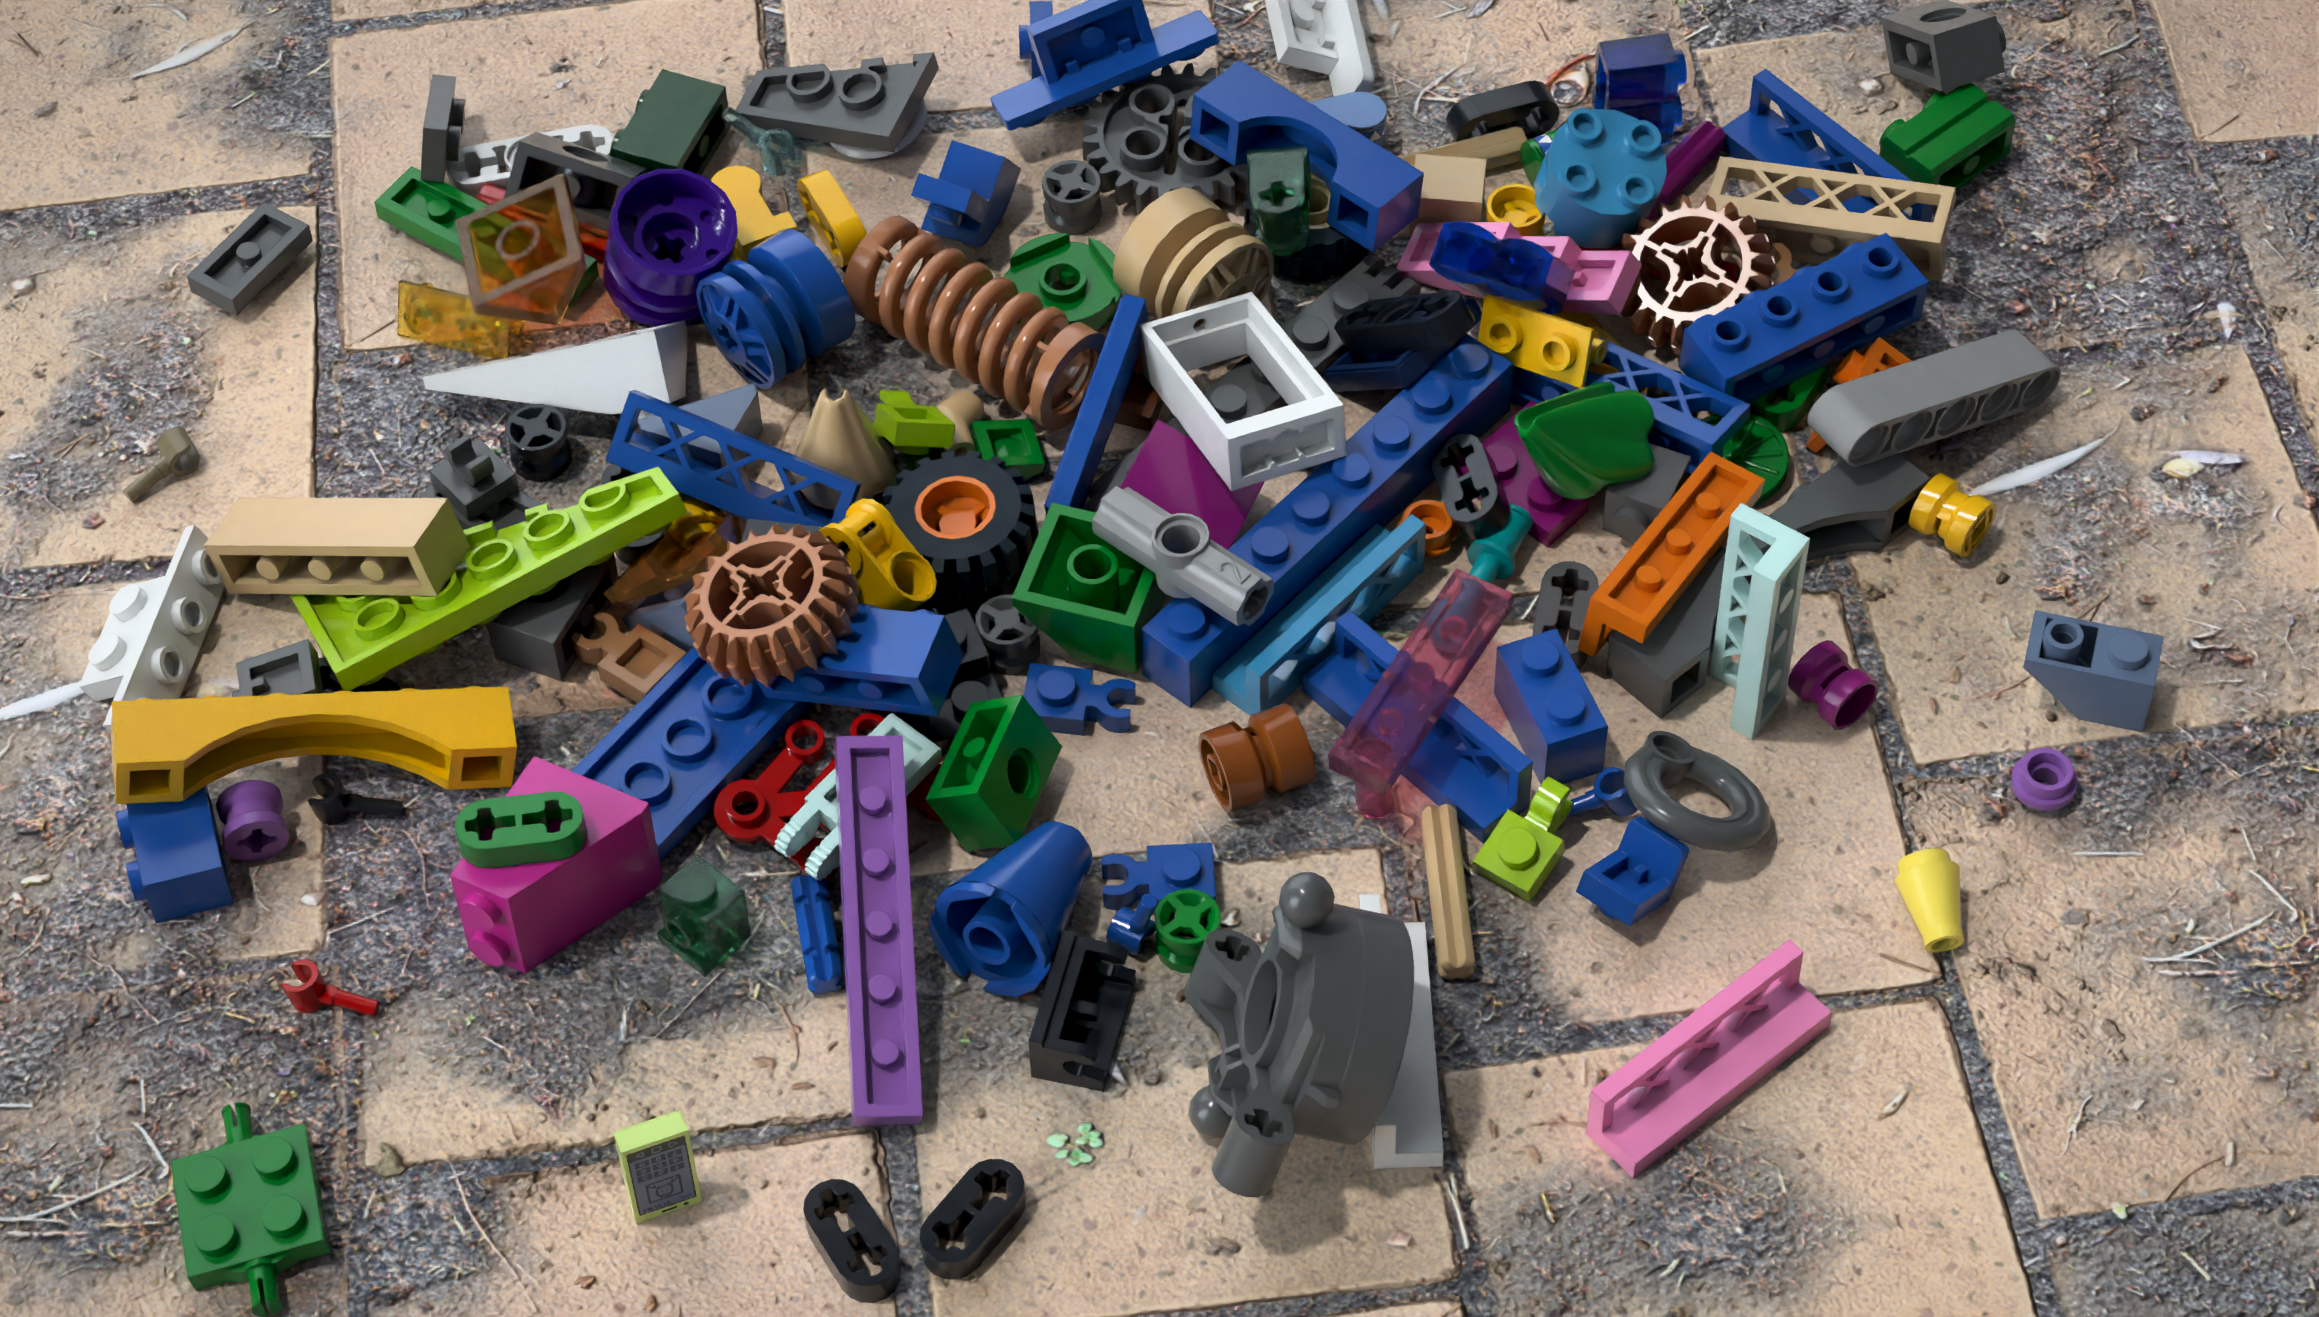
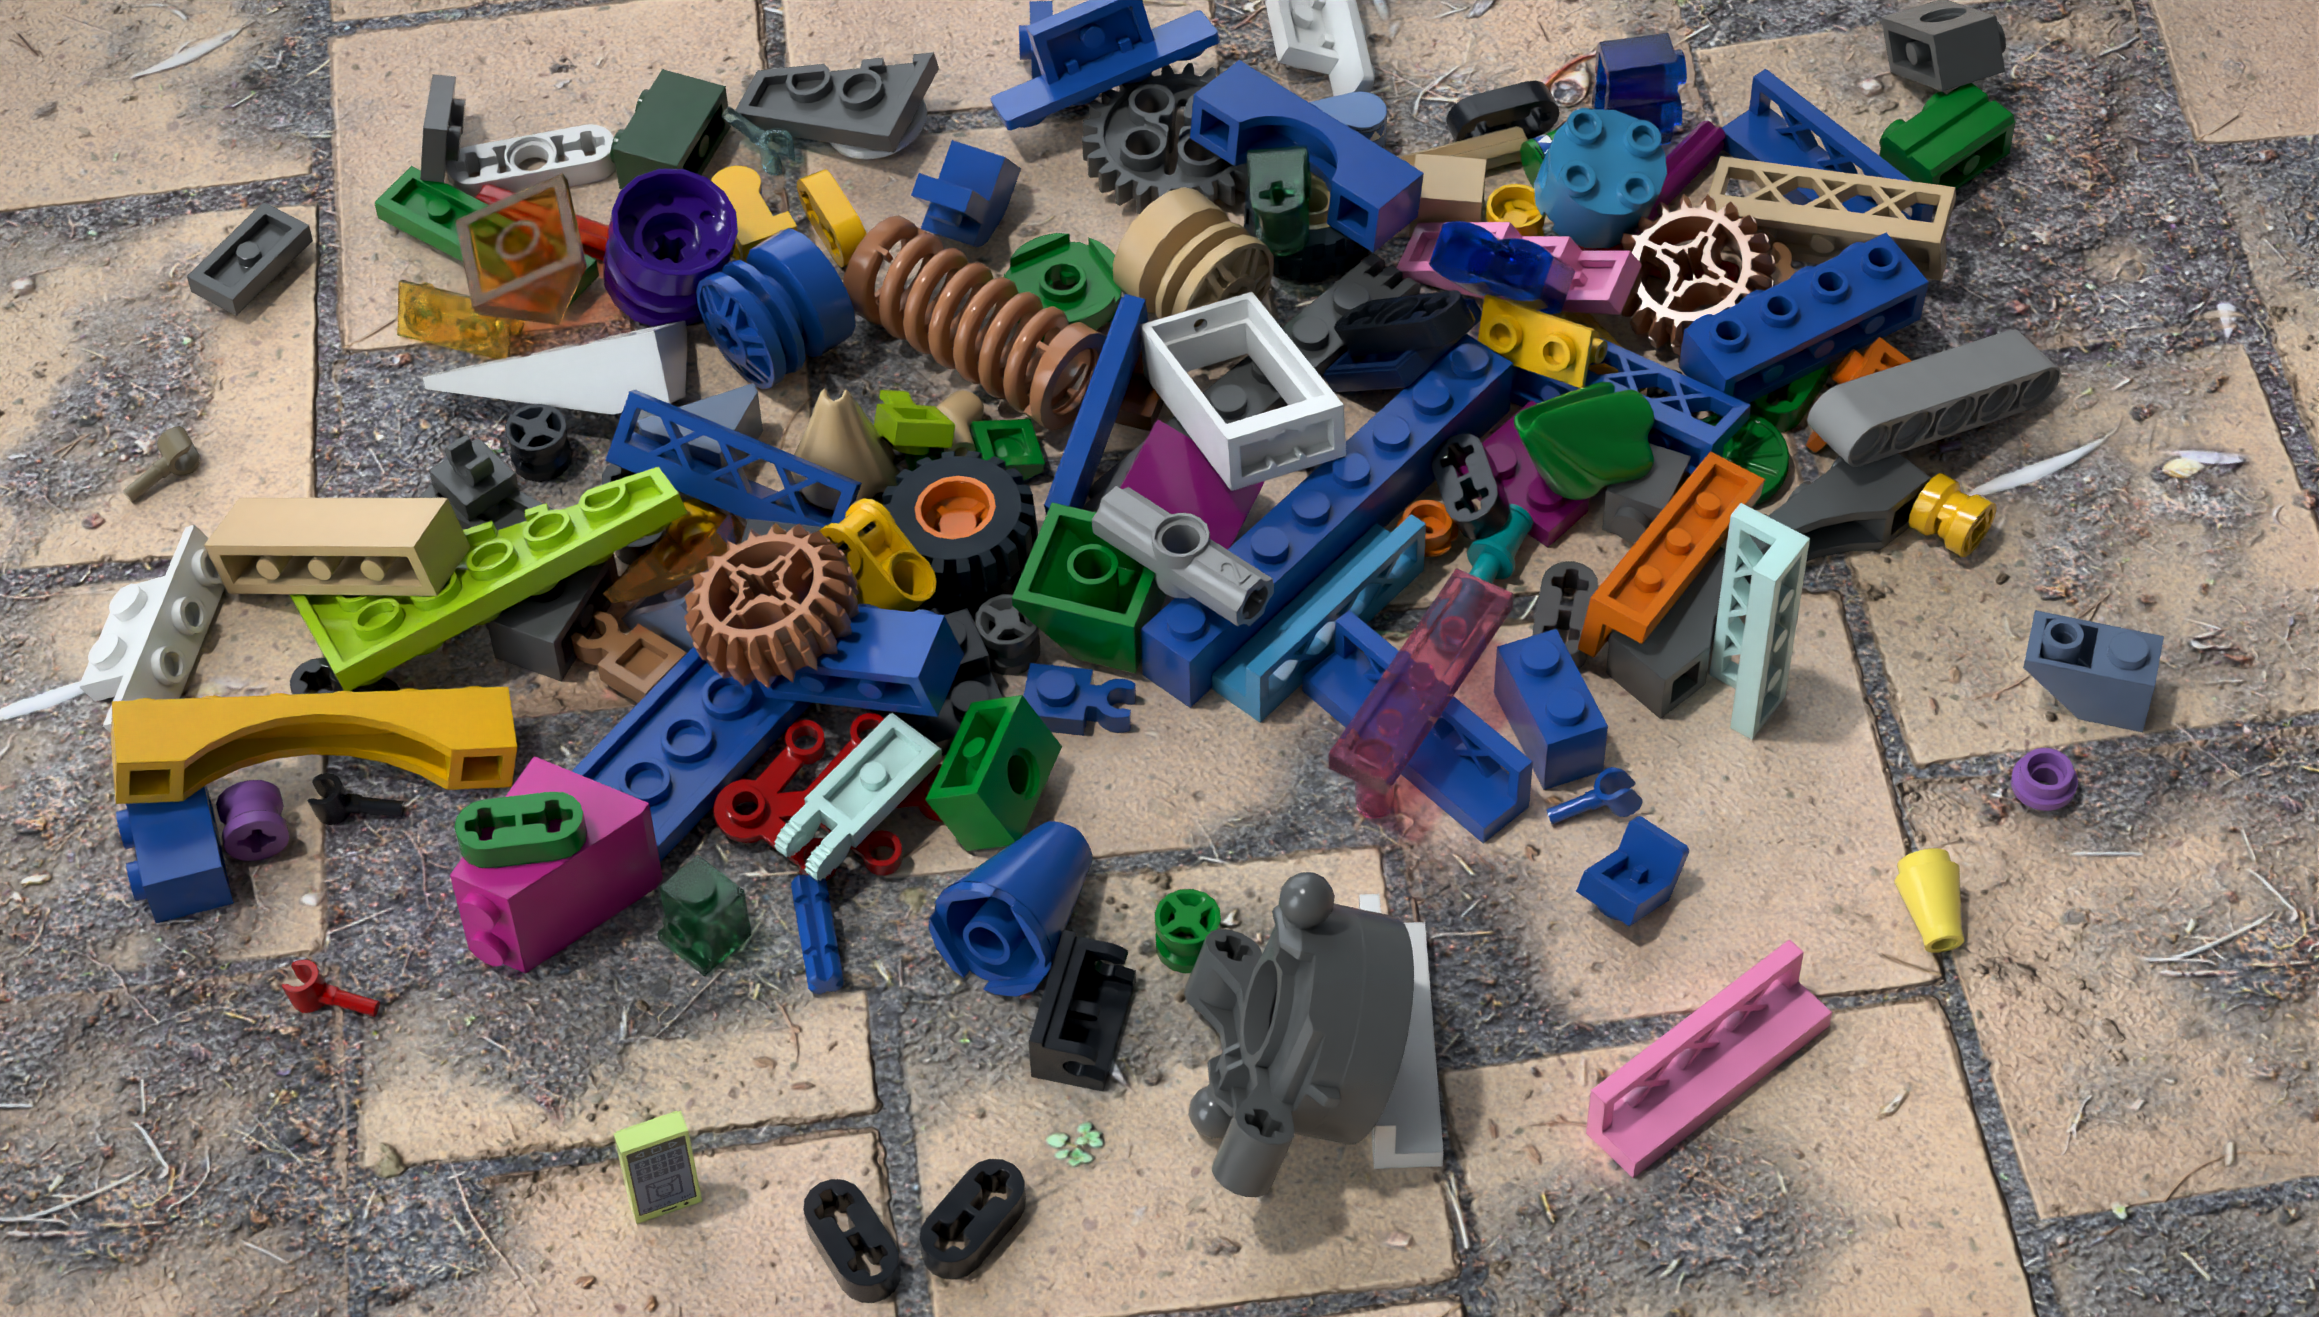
green plate [171,1102,331,1317] -> none
dark grey bracket [232,639,324,697] -> none
dark grey brick [504,132,647,231] -> none
medium lavender plate [834,735,923,1126] -> none
dark grey wheel [1042,160,1102,235] -> none
blue plate [1101,843,1216,915] -> none
blue hand [1106,893,1157,957] -> none
dark orange wheel [1198,703,1315,813] -> none
tan axle [1421,804,1475,980] -> none
lime plate [1472,776,1574,902] -> none
dark grey piece [1623,731,1770,852] -> none
magenta wheel [1788,640,1879,730] -> none

